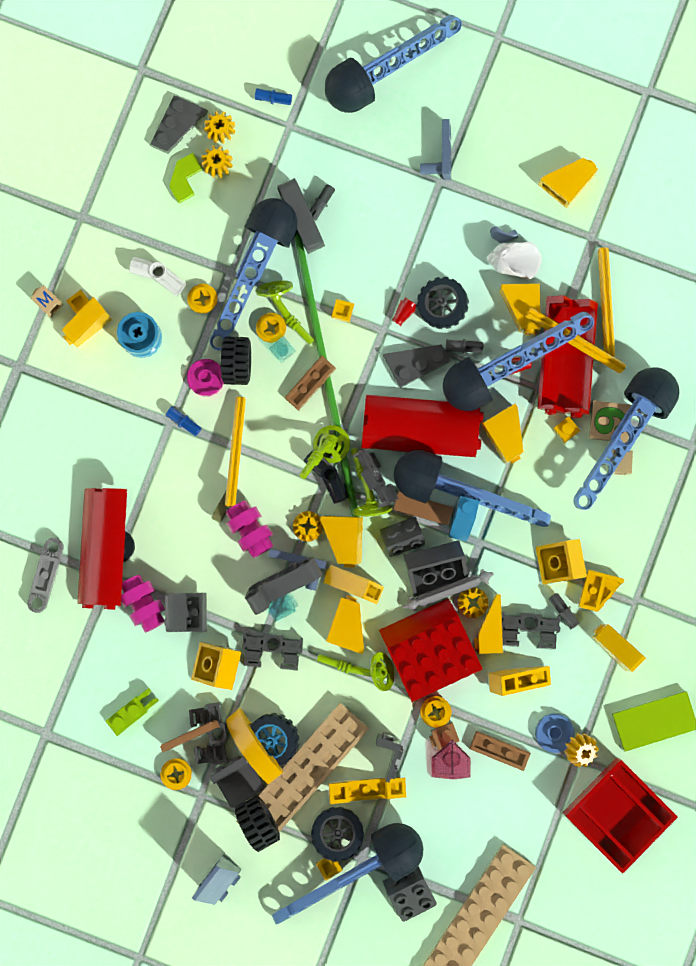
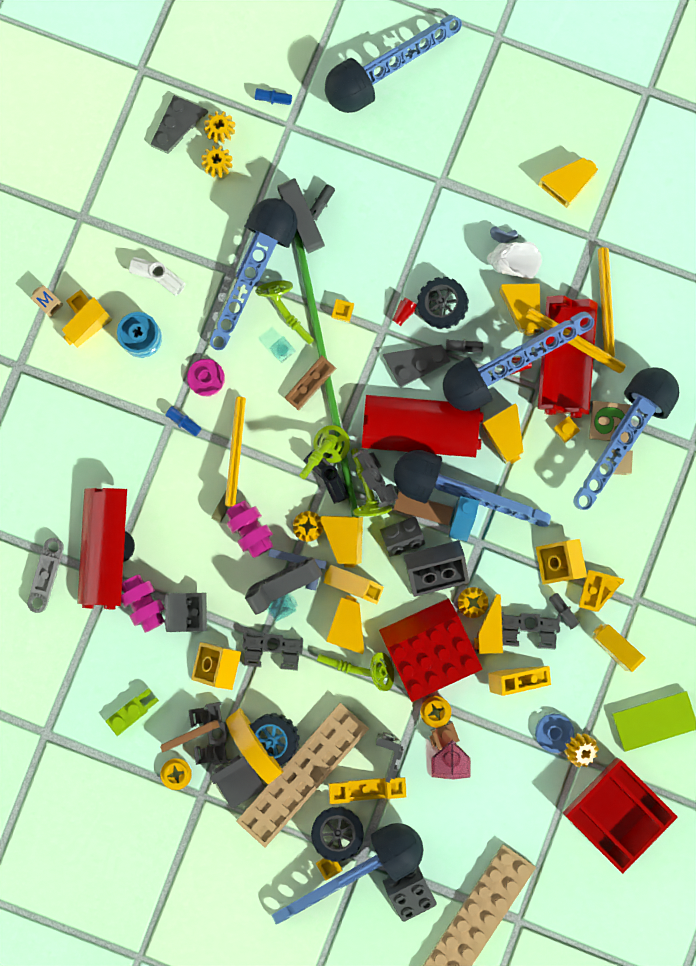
lime tile [169,153,203,204] -> none
yellow gear [187,284,218,314] -> none
slope [192,855,241,905] -> none
black tyre [221,336,251,385] -> none
black tyre [235,795,280,852] -> none
yellow gear [256,313,286,343] -> none
light grey wheel [403,569,494,612] -> none
sand blue piece [420,119,452,180] -> none
medium nougat tile [469,731,531,771] -> none

